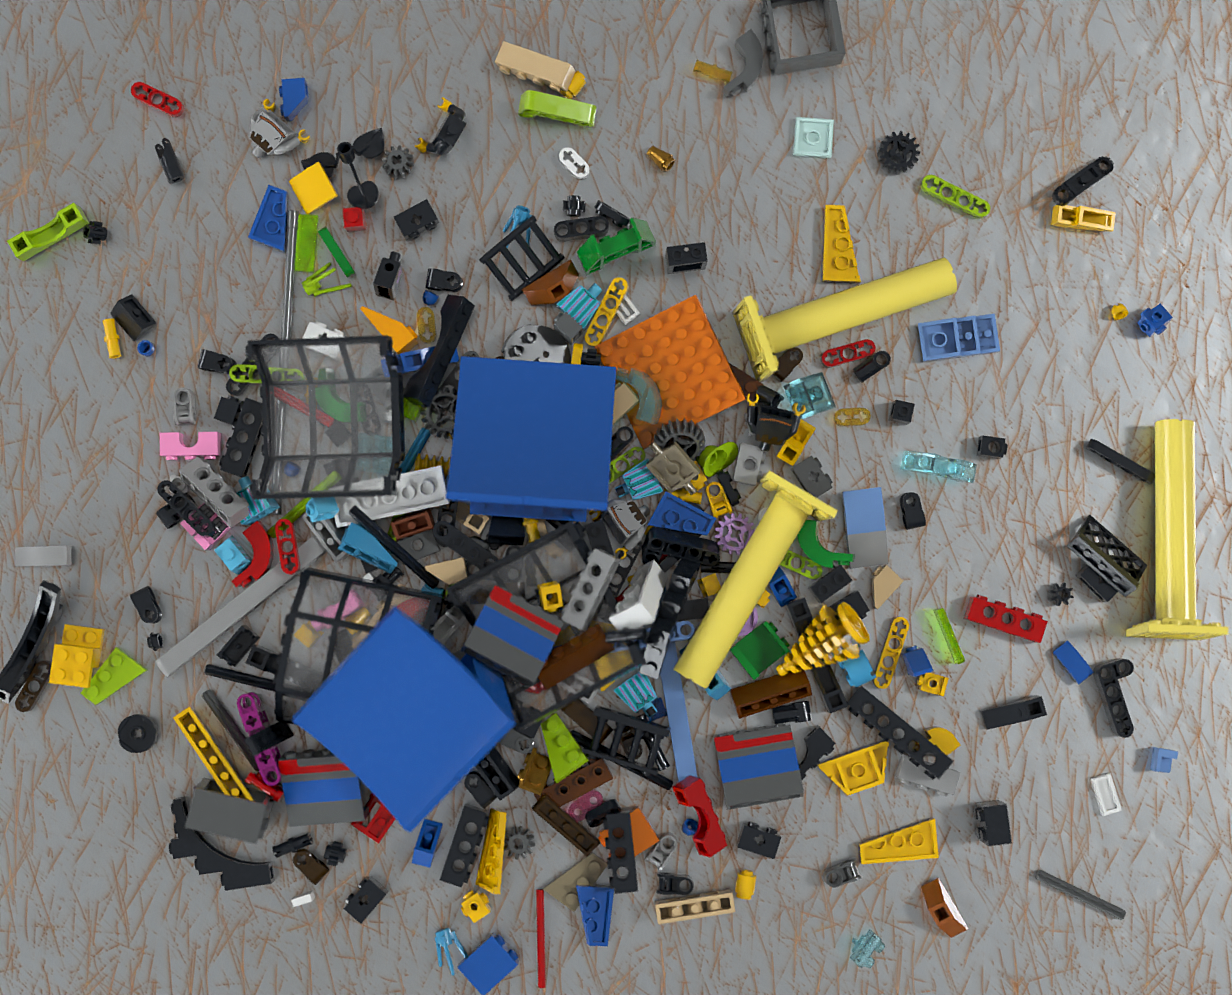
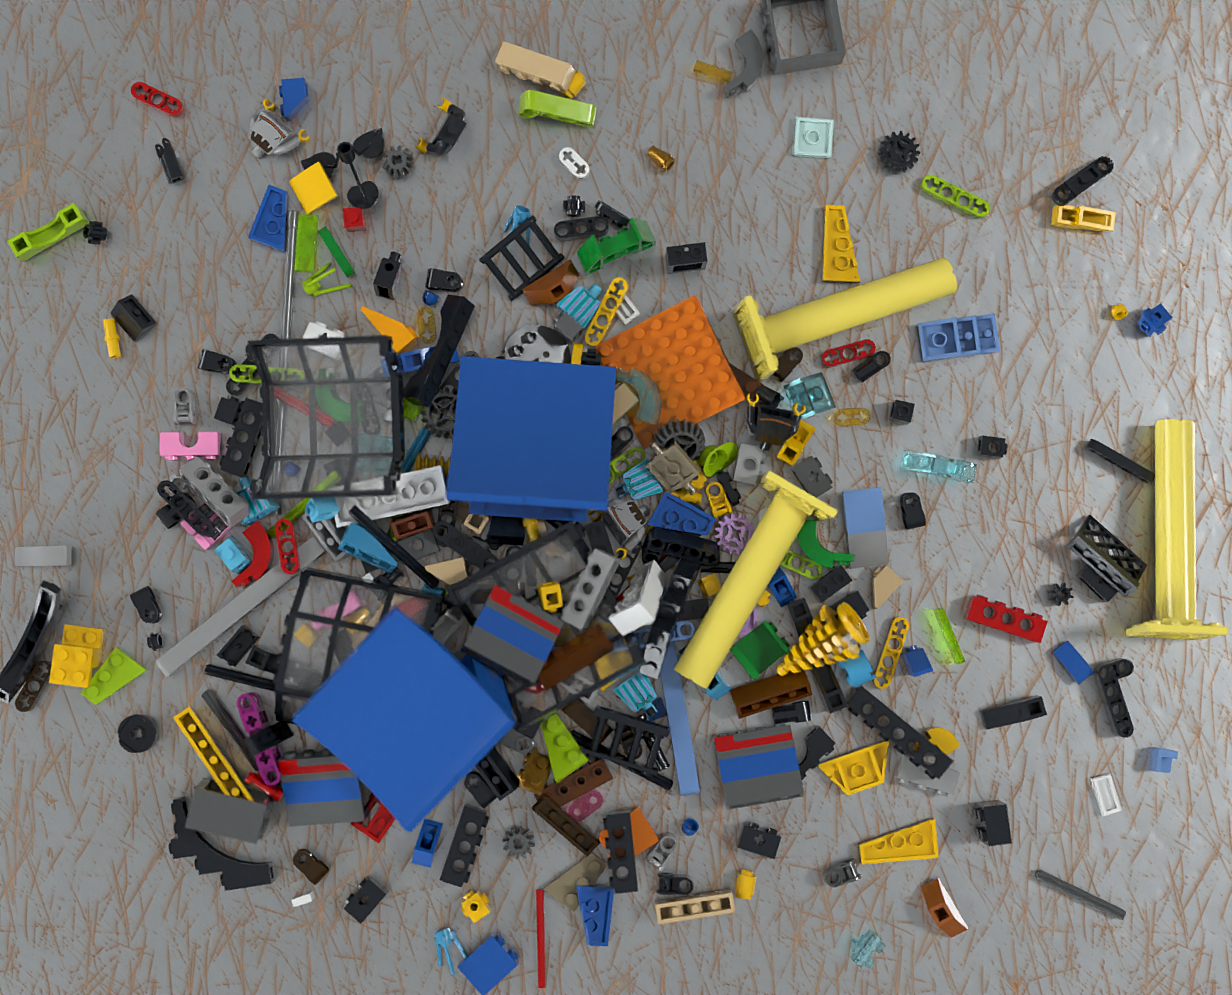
blue hinge [137,340,155,356] -> none
black pin [272,832,313,858] -> none
black gear [324,841,347,866] -> none
black brick [394,199,440,241] -> none
yellow wing [475,808,506,894] -> none
black beam [585,799,621,828] -> none
black pin [606,627,647,644] -> none
red arch [672,775,728,858] -> none
yellow brick [917,673,949,697] -> none

